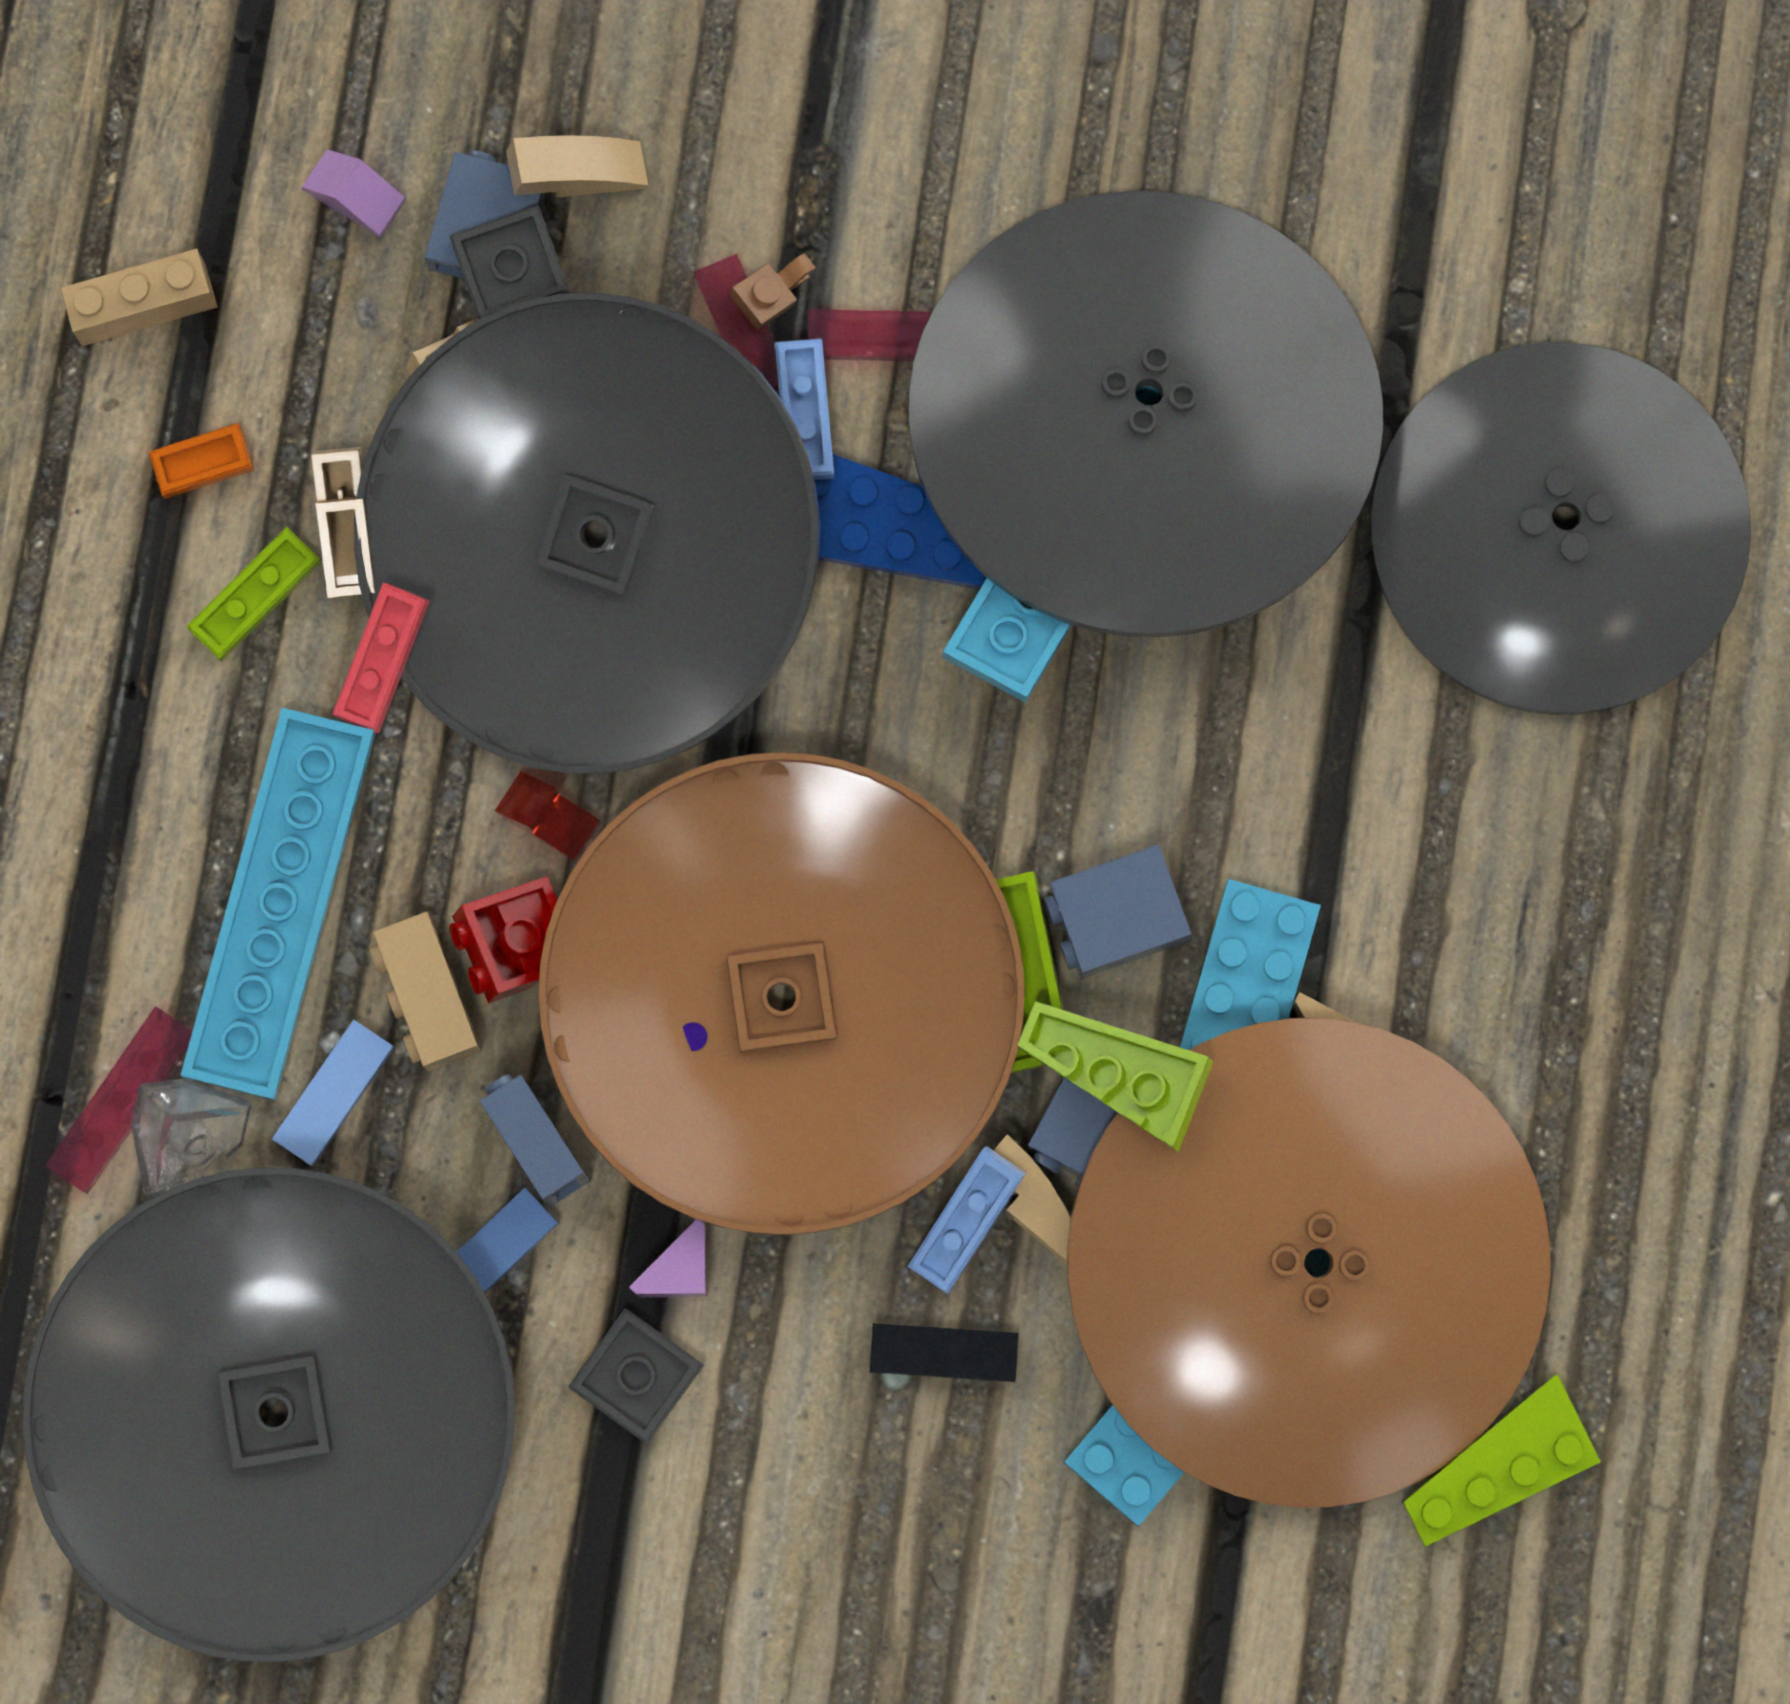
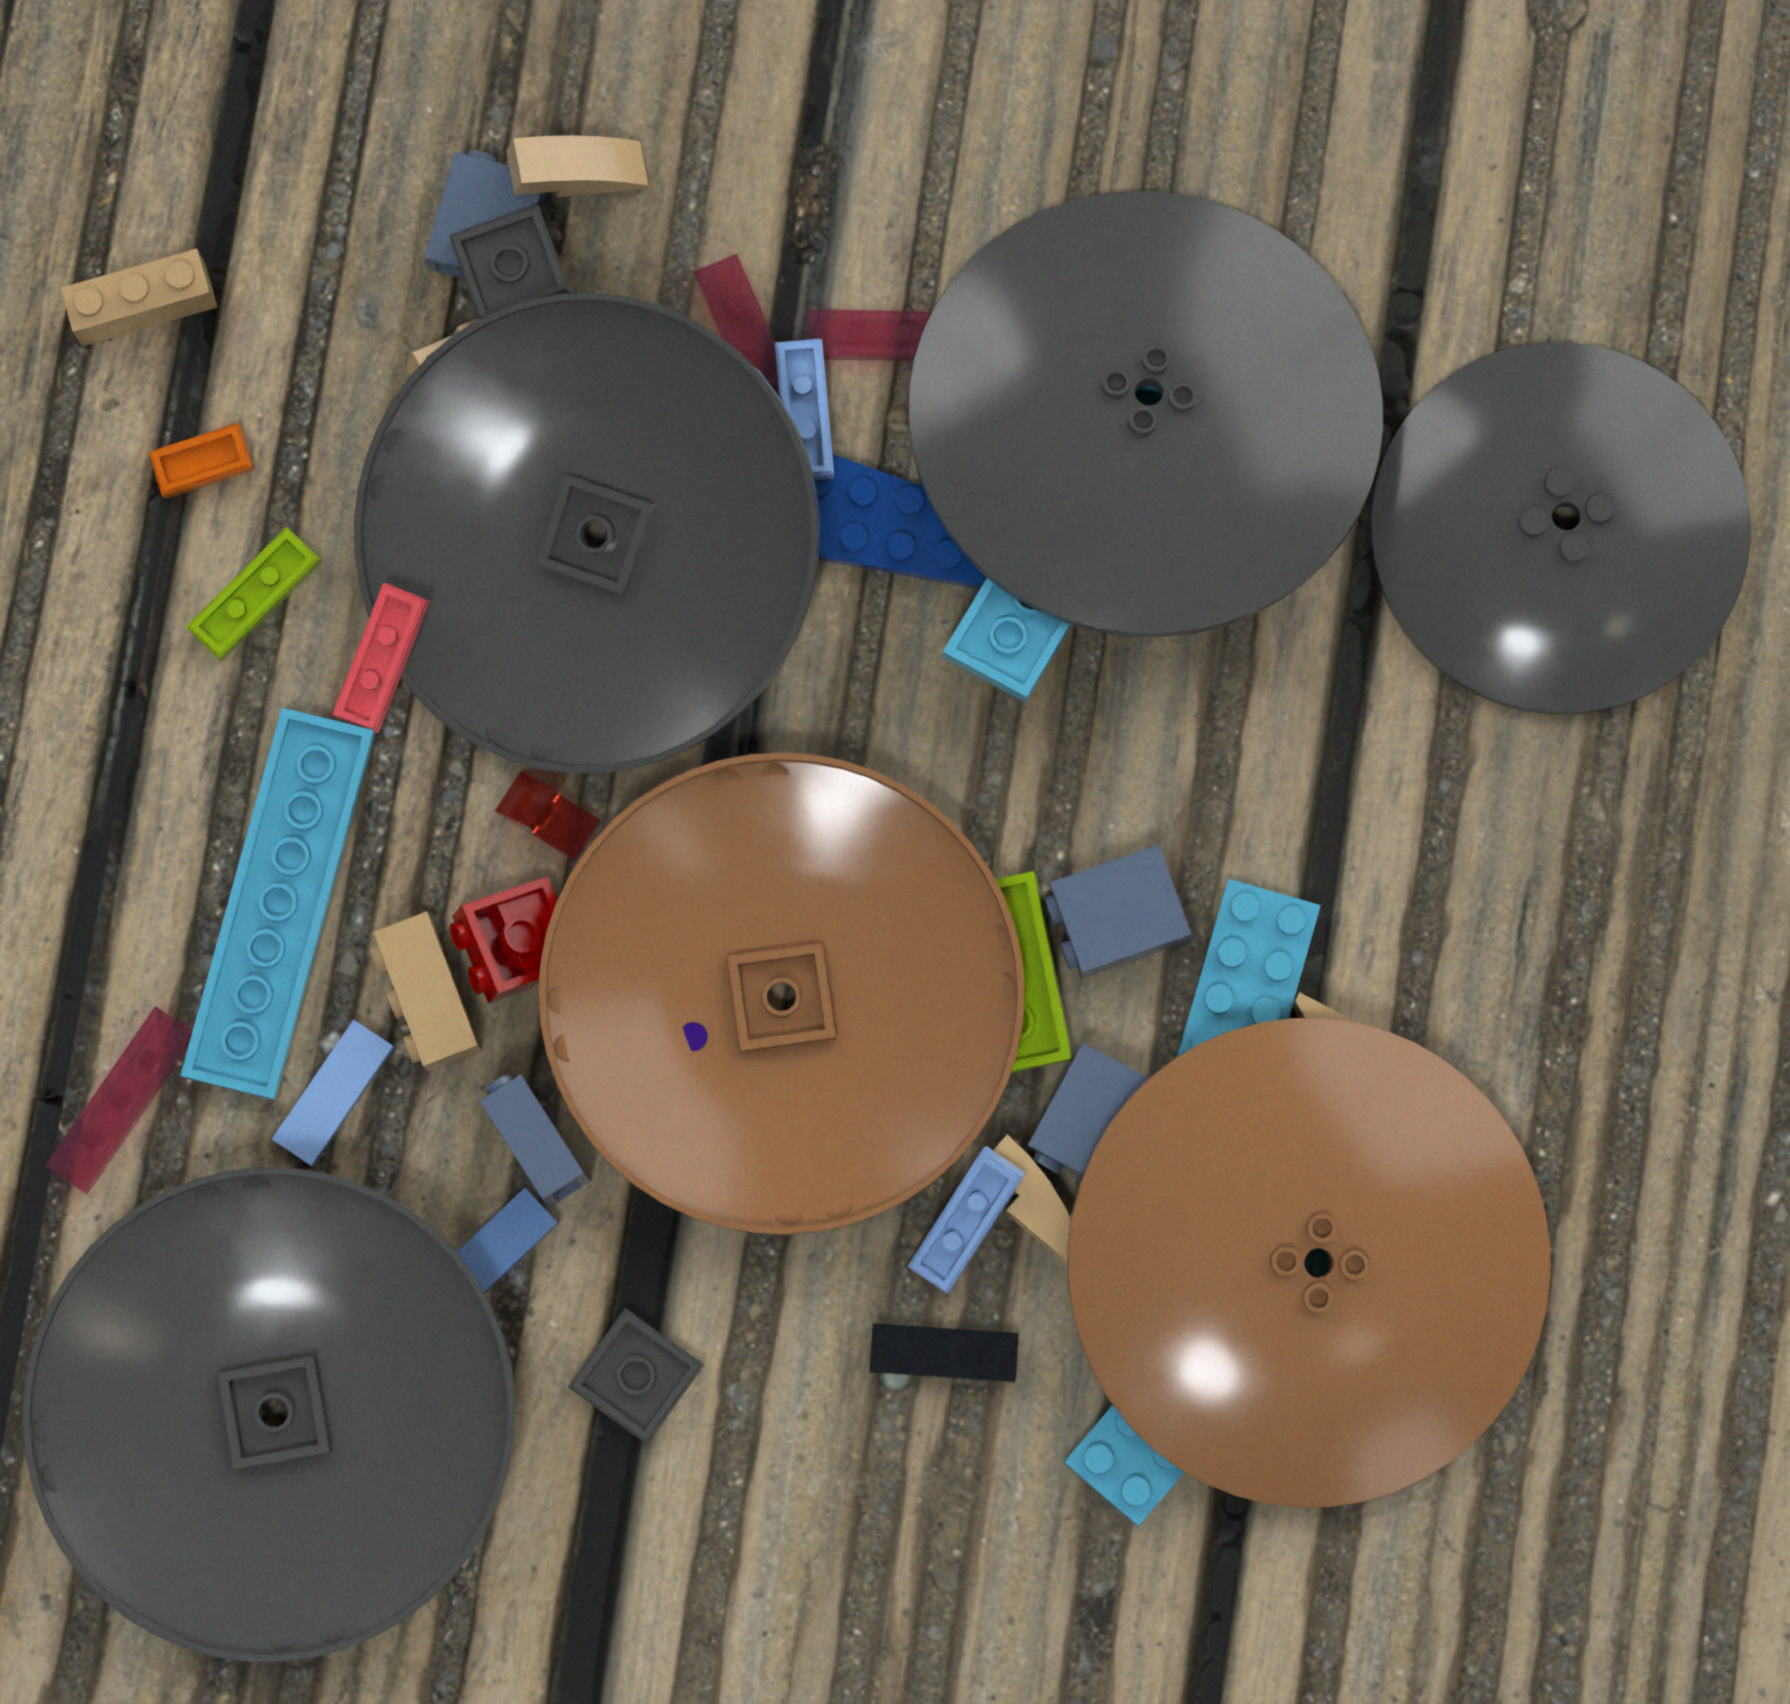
clear slope [131,1079,252,1196] -> none
lavender slope [301,149,406,238] -> none
tan slope [311,447,375,598] -> none
lavender slope [629,1220,707,1297] -> none
medium nougat plate [729,253,816,331] -> none
lime wing [1017,1001,1214,1152] -> none
lime wing [1402,1374,1601,1547] -> none

